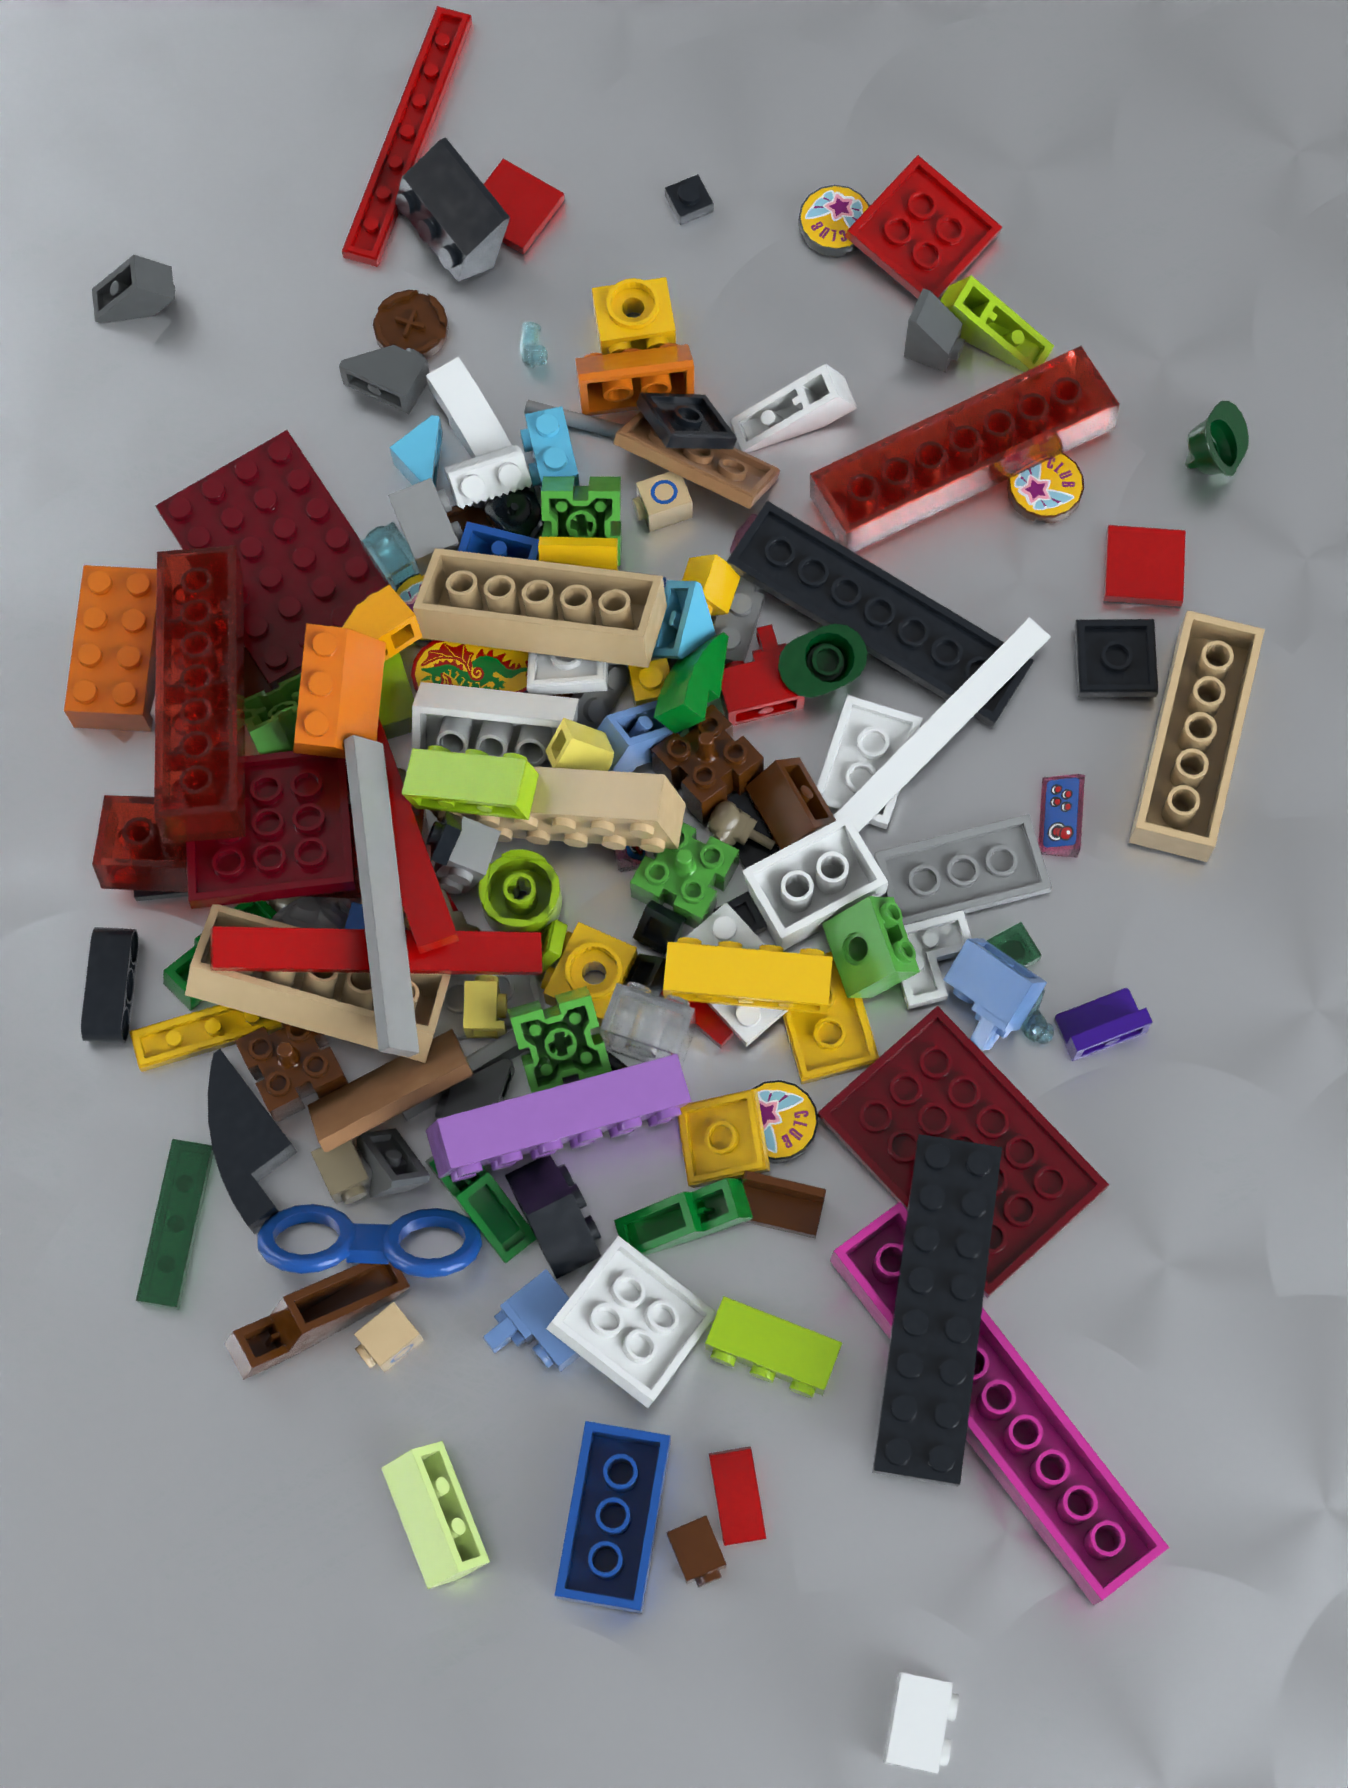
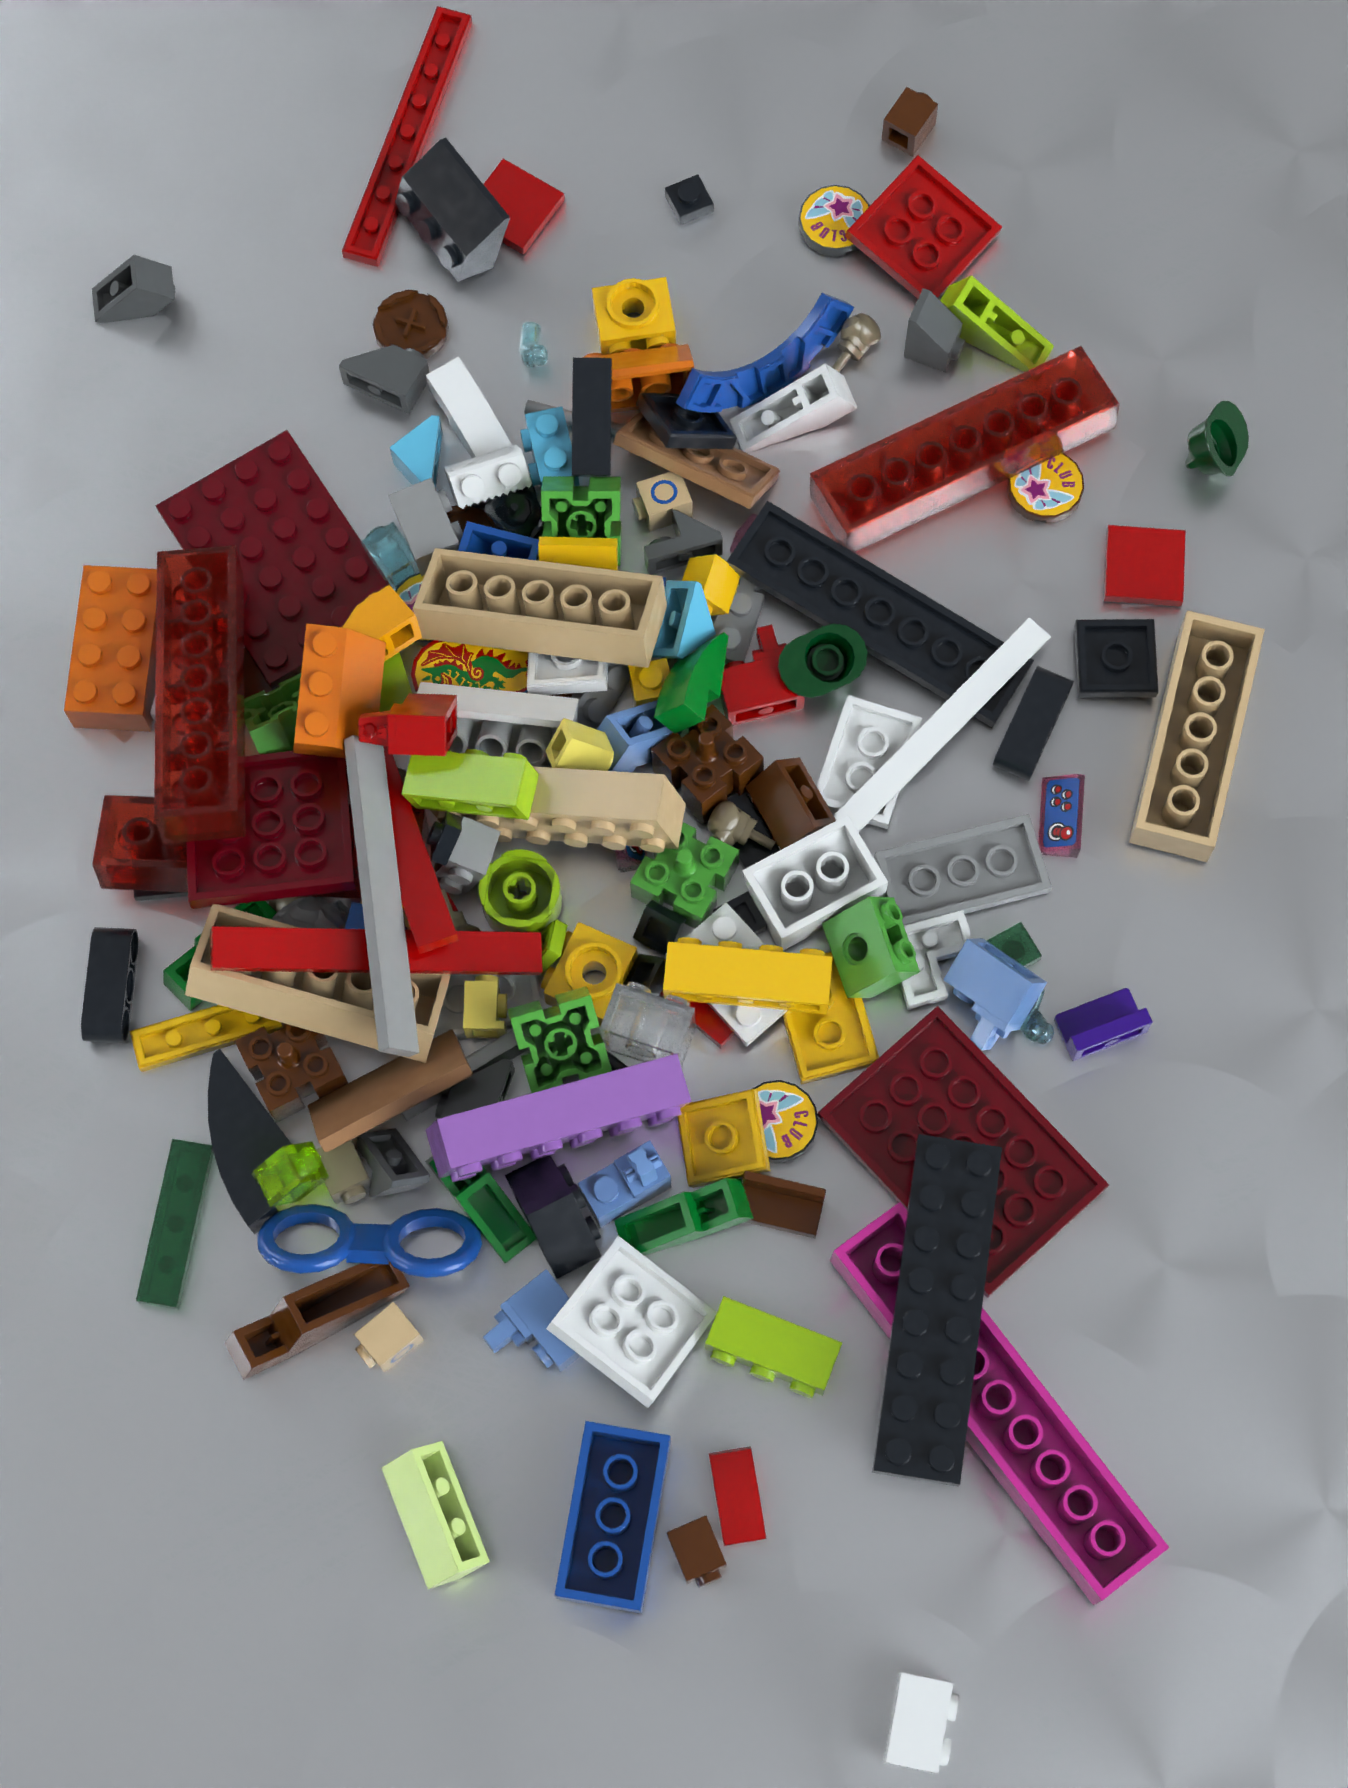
none -> clear neon green brick [253,1141,329,1207]
none -> red hinge [358,693,457,756]
none -> black tile [572,357,612,477]
none -> medium blue hinge [578,1140,672,1228]
none -> dark grey slope [644,510,723,575]
none -> blue tile [676,292,854,413]
none -> dark tan piece [831,313,881,373]
none -> reddish brown brick [882,87,938,157]
none -> black beam [993,666,1074,781]

